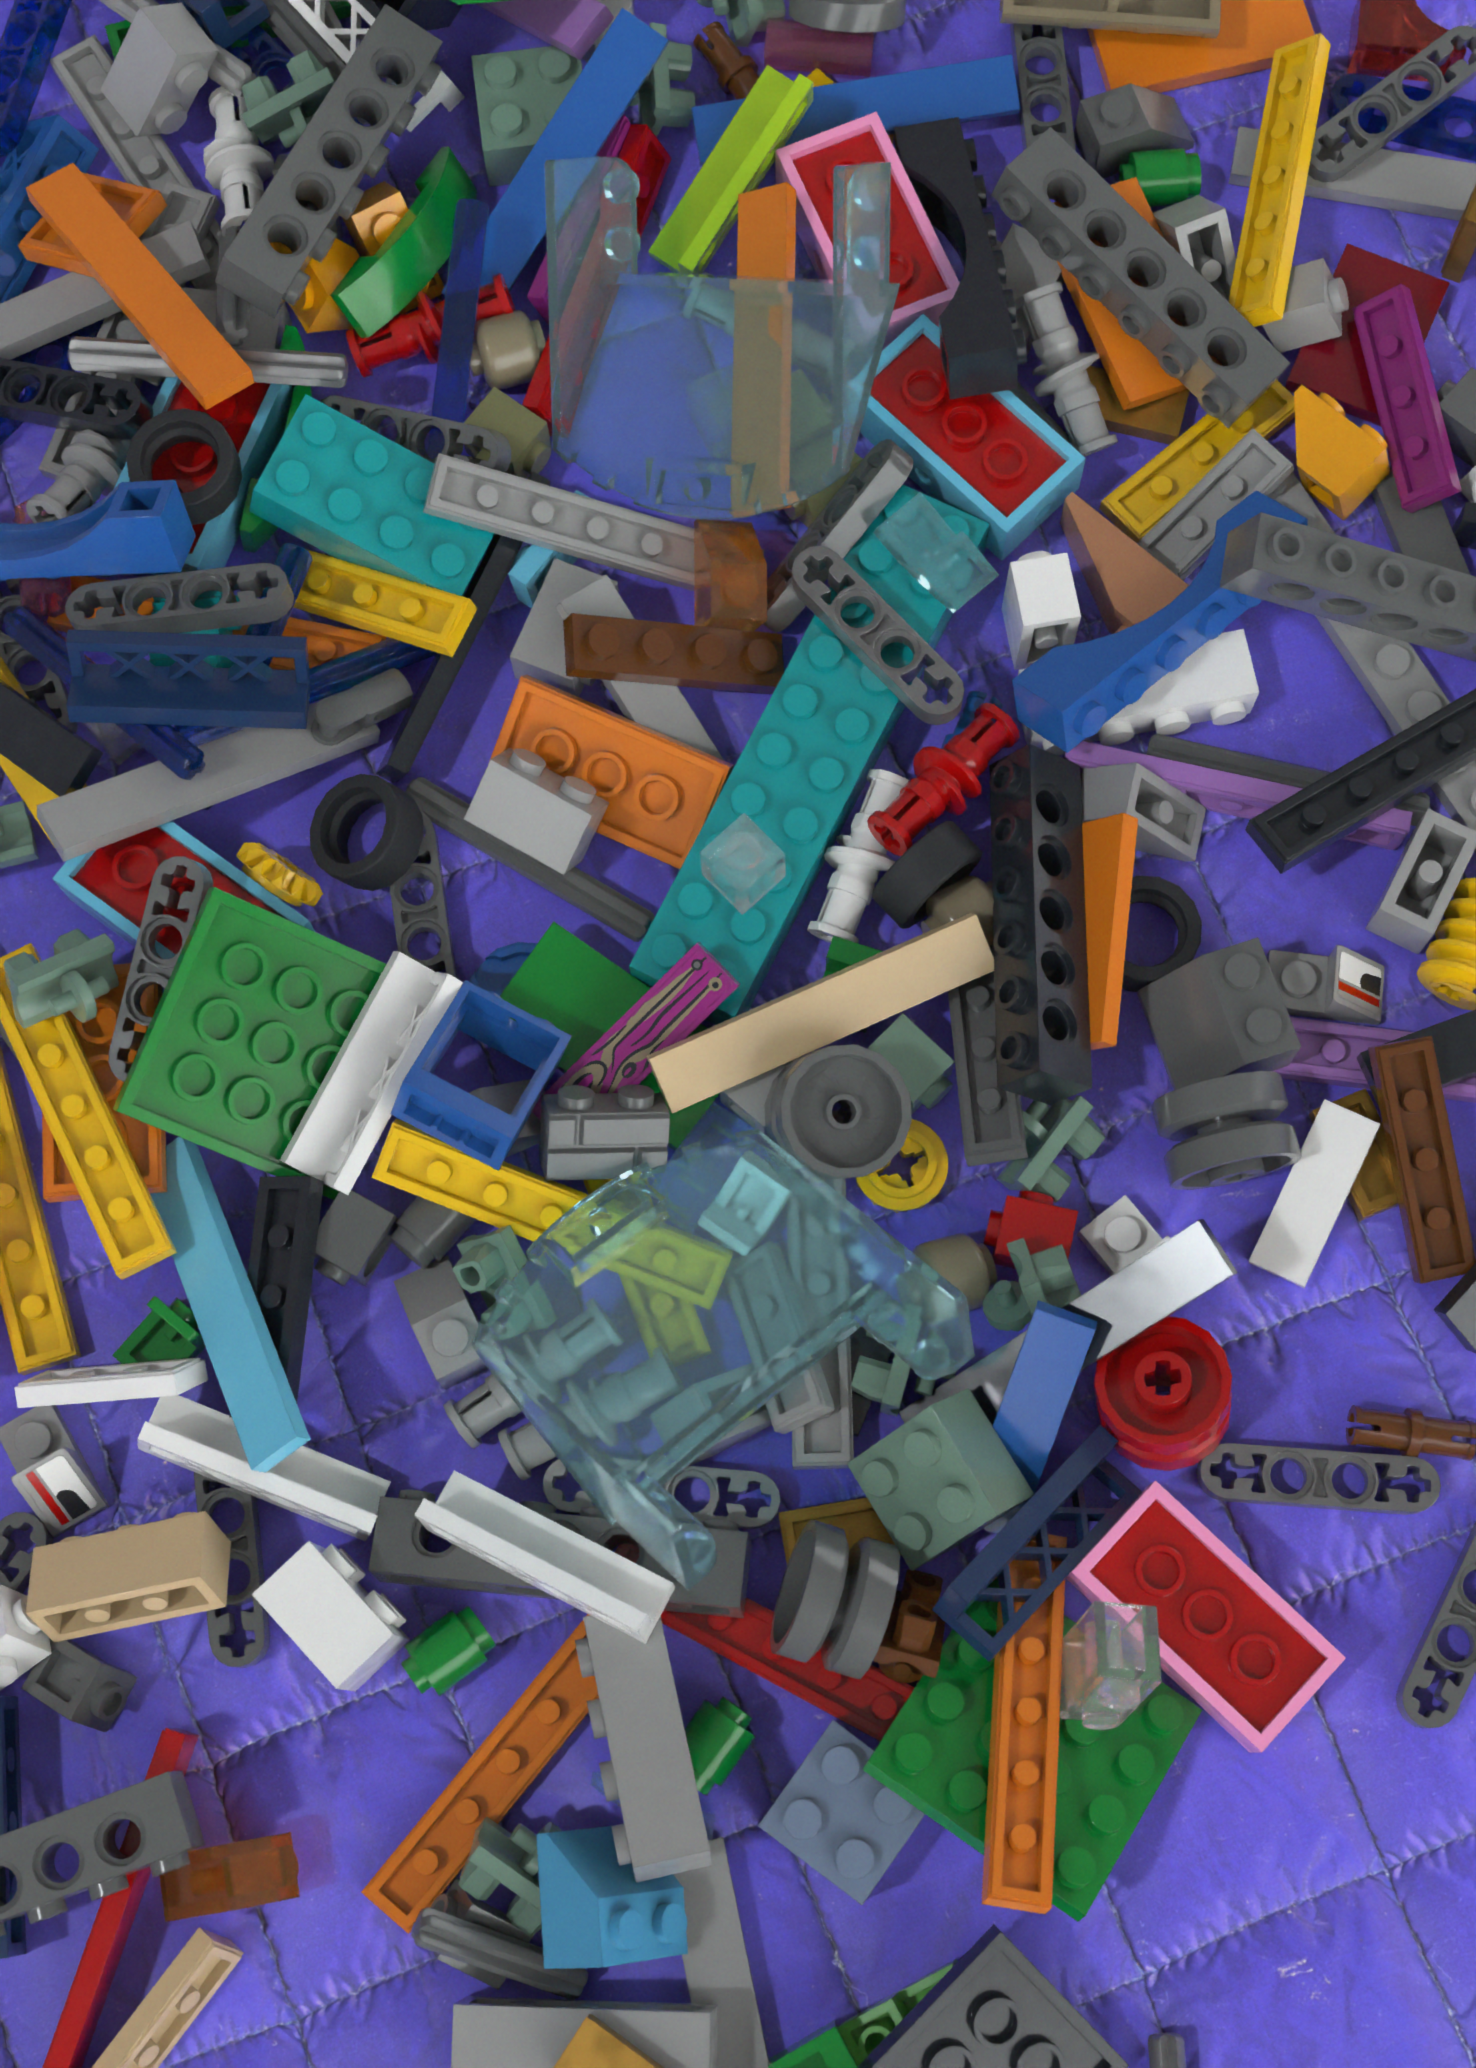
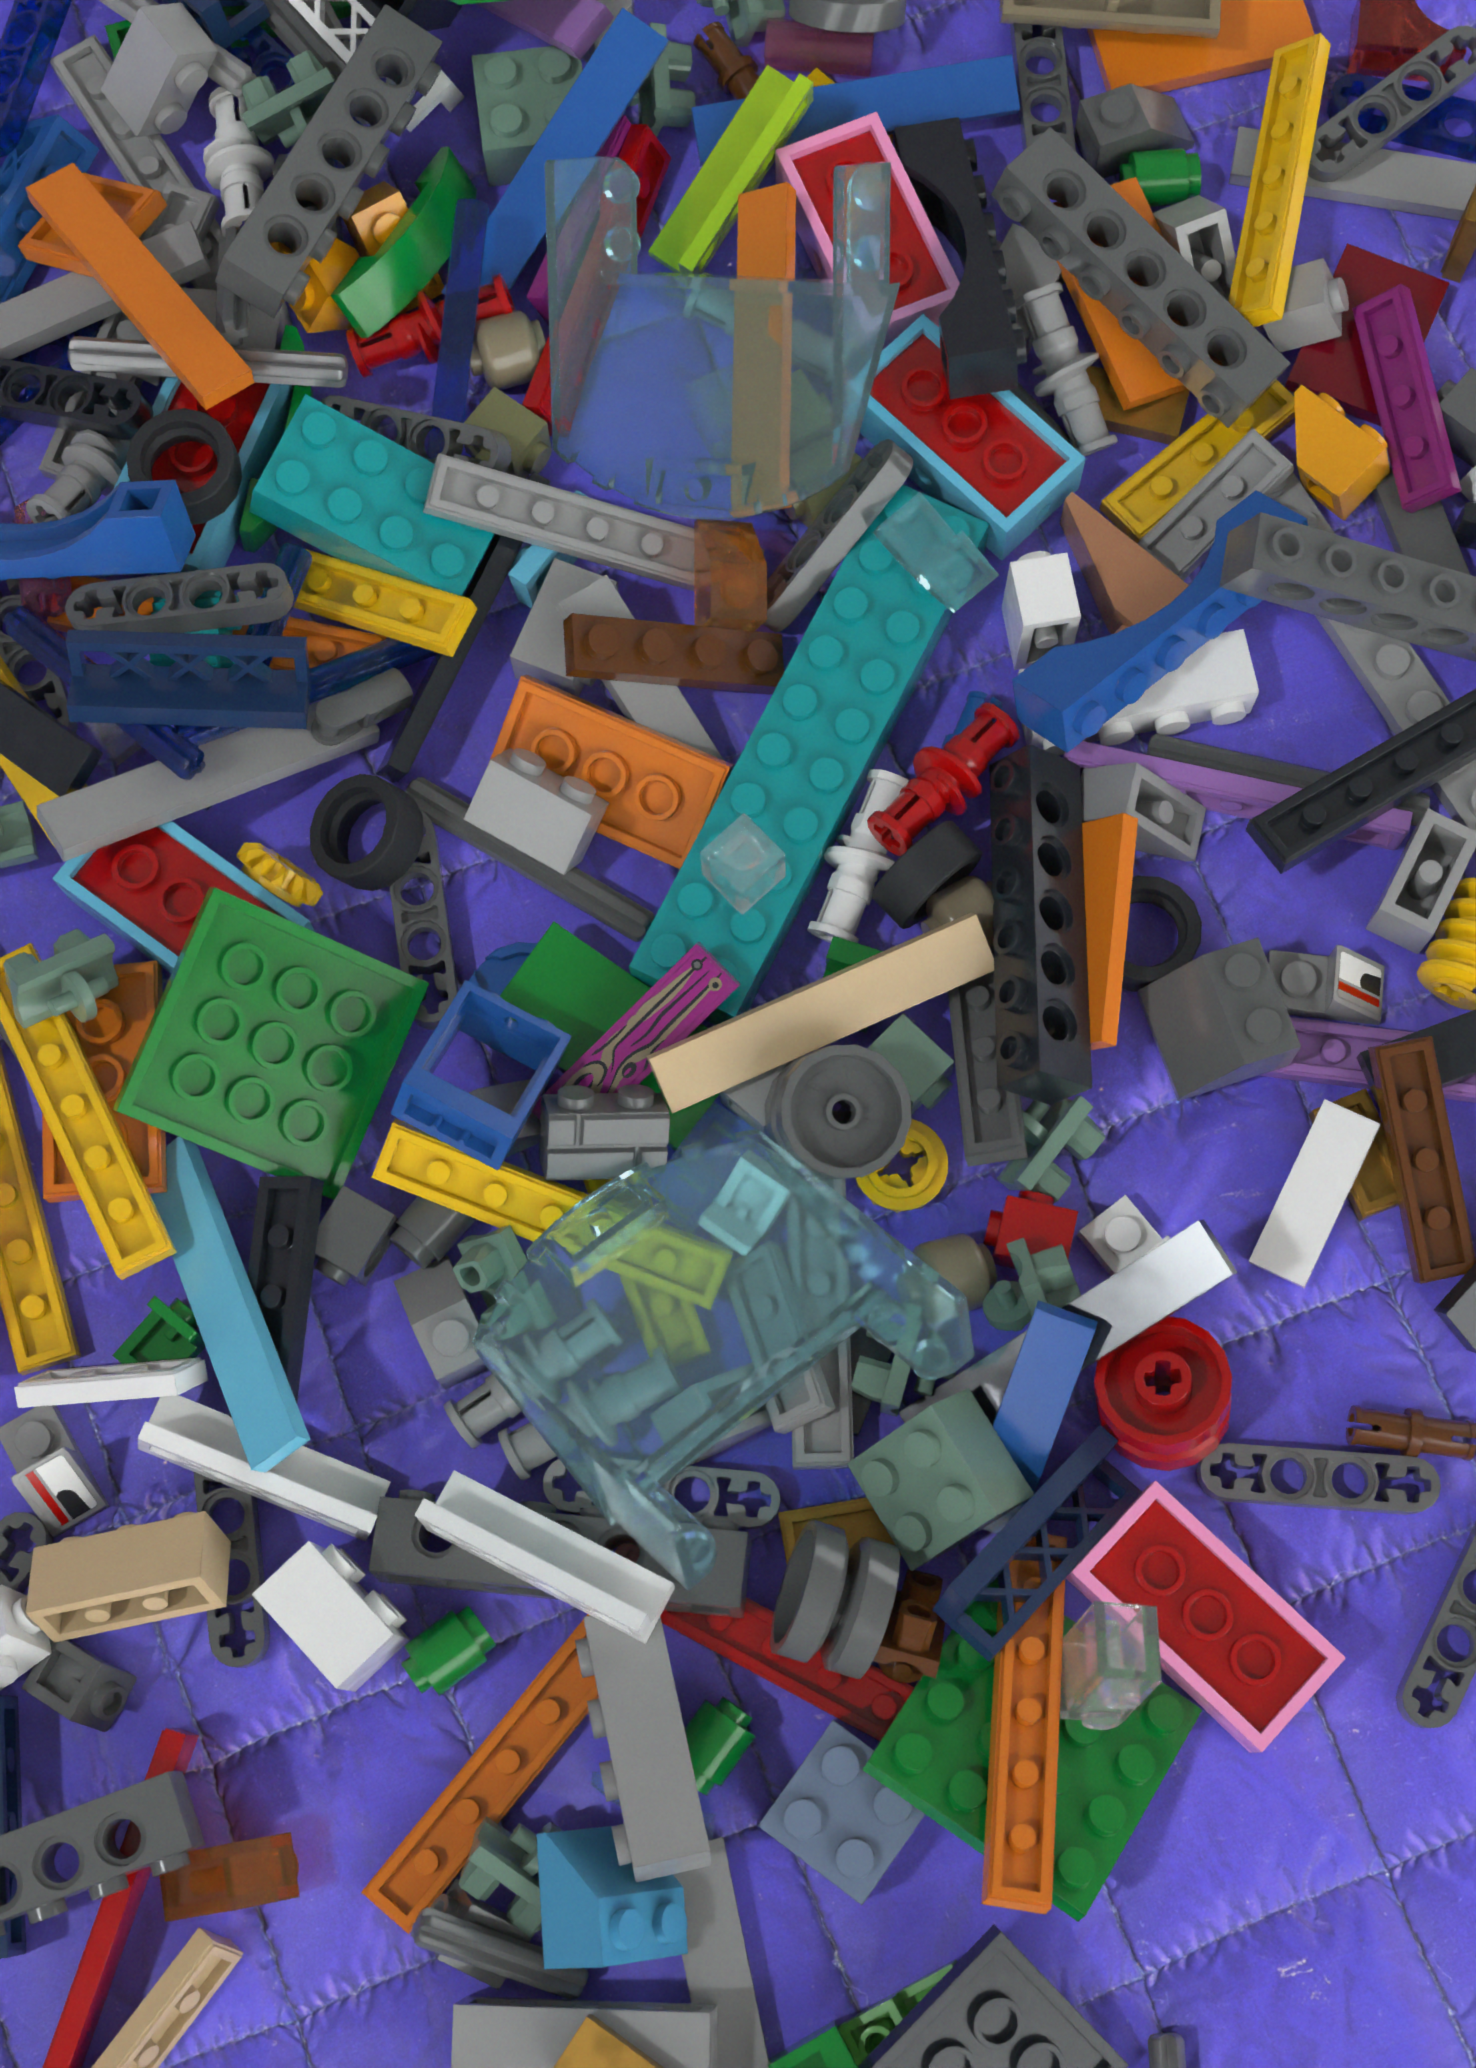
dark grey beam [108,856,214,1082] -> none
white fence [280,951,463,1195] -> none
flat silver beam [792,546,964,725] -> none
dark grey wheel [1151,1071,1302,1190] -> none

